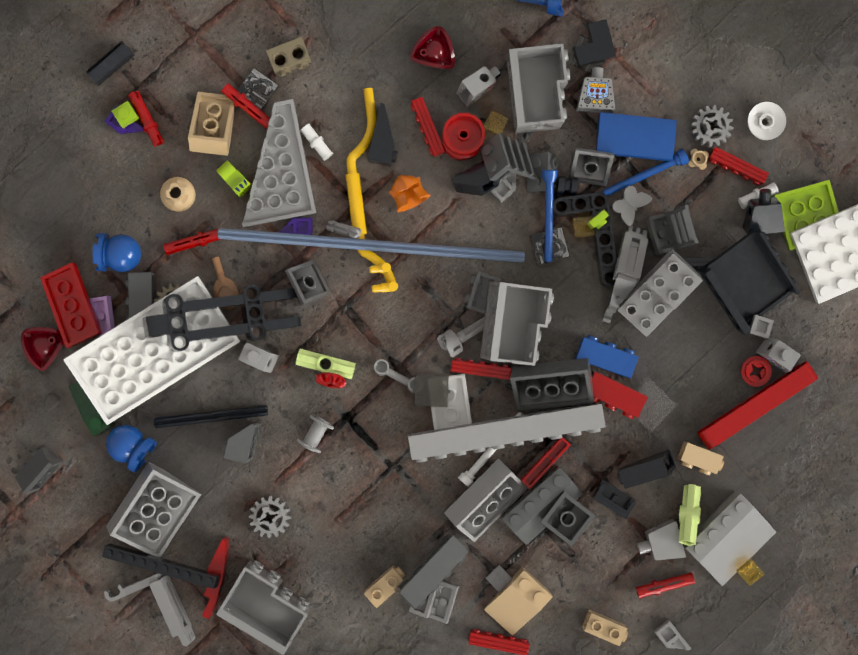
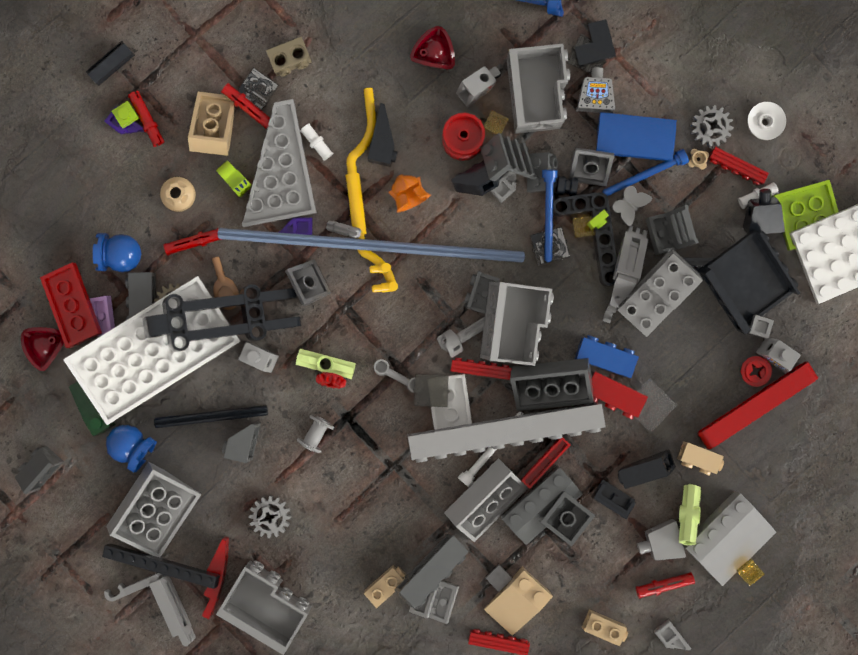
red piece [410,97,445,158] -> none

